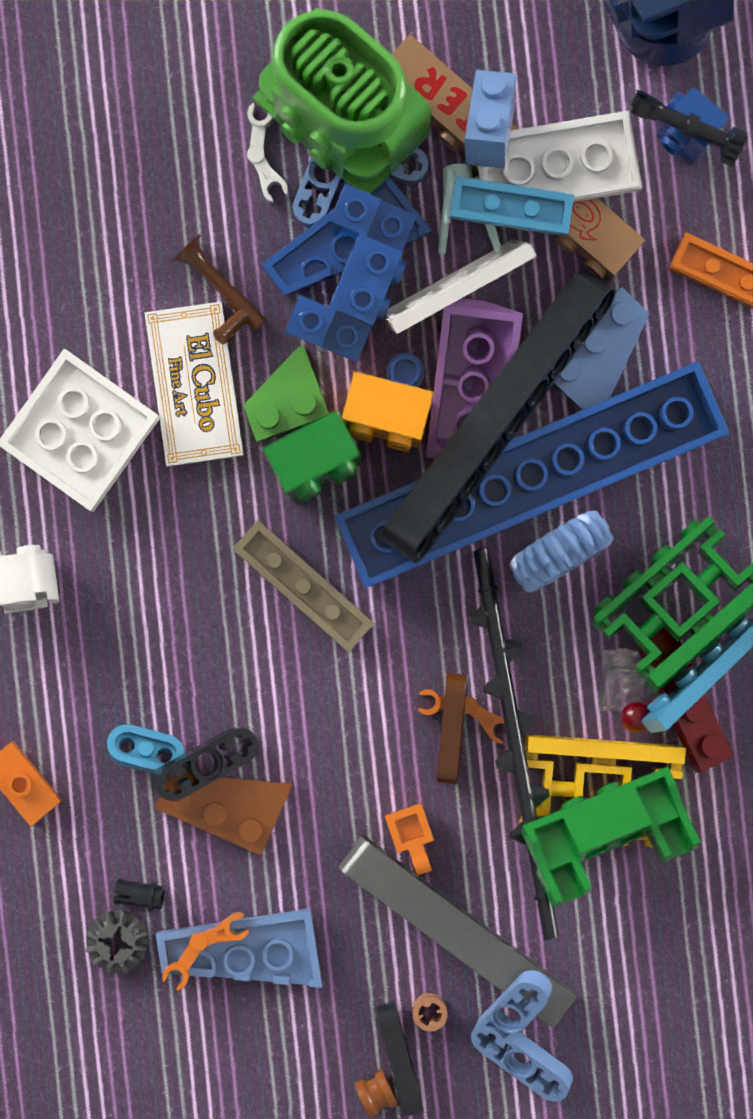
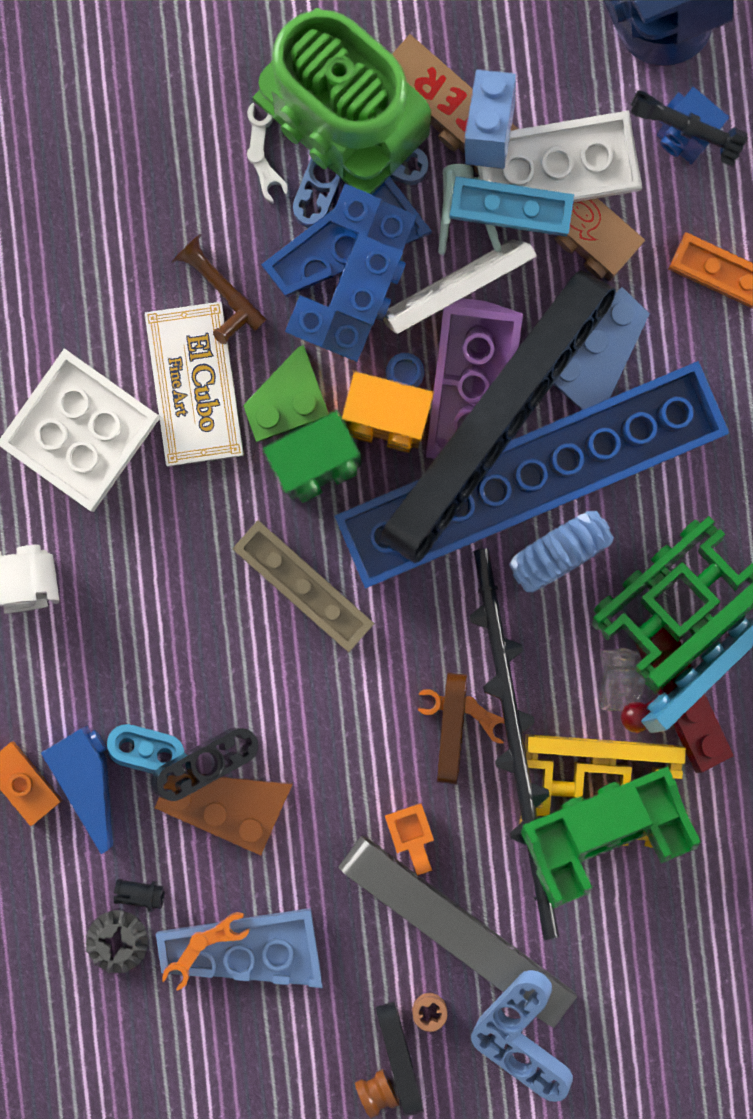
none -> blue slope [41,726,113,854]

